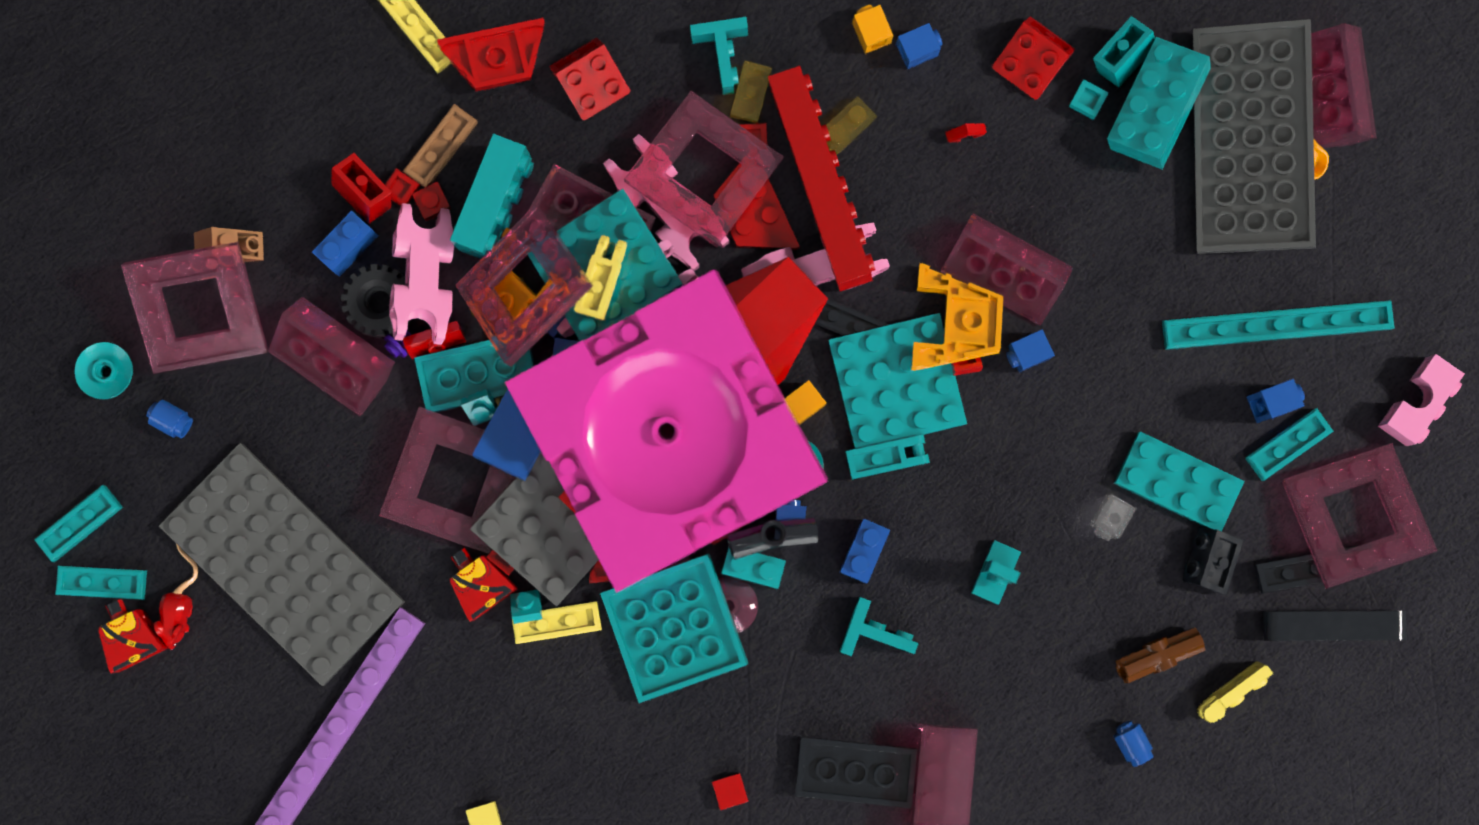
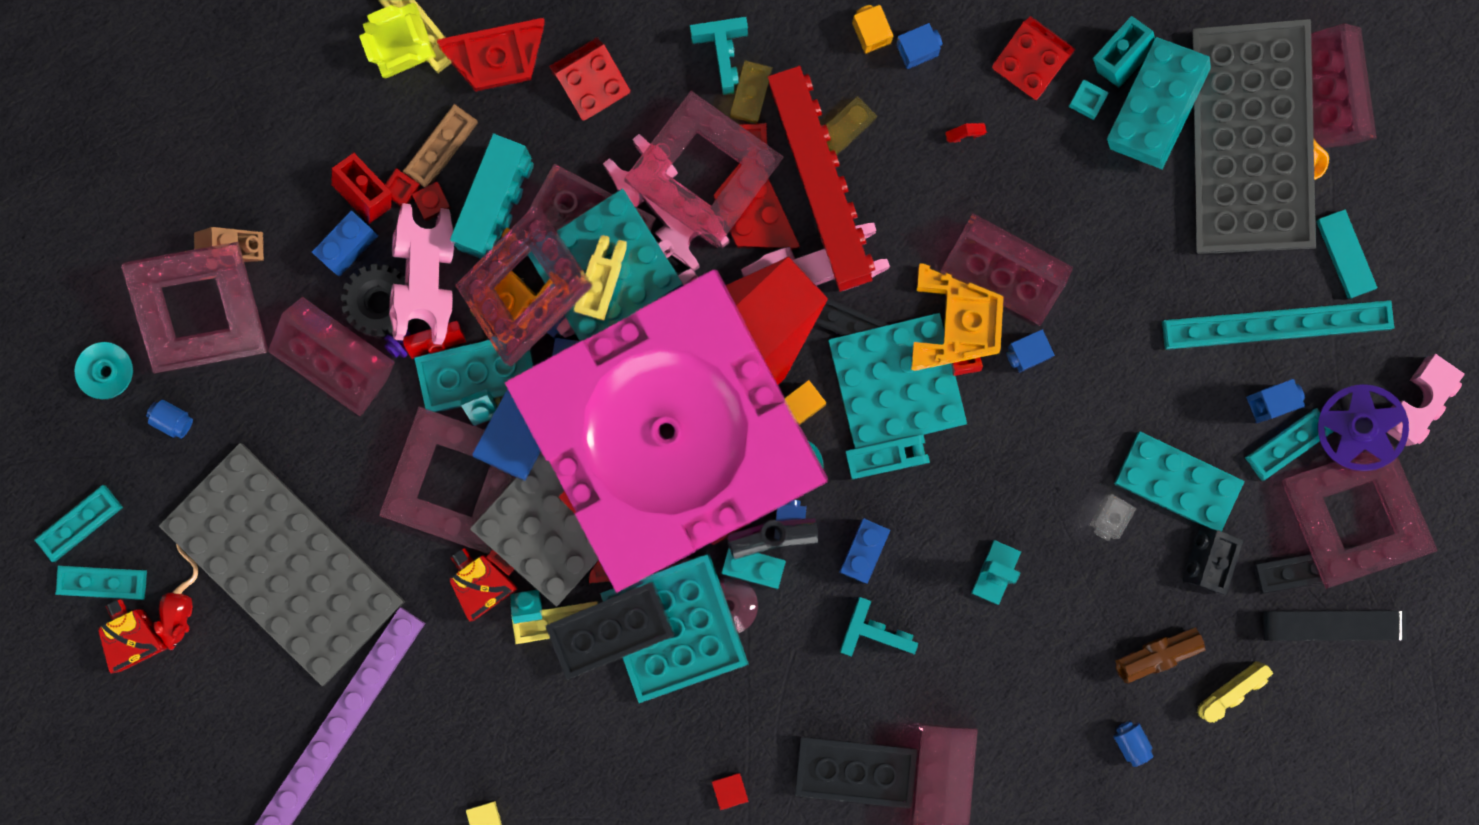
none -> neon yellow panel [359,3,436,78]
none -> black plate [545,581,675,680]
none -> teal tile [1316,209,1377,300]
none -> dark purple wheel [1318,385,1409,471]

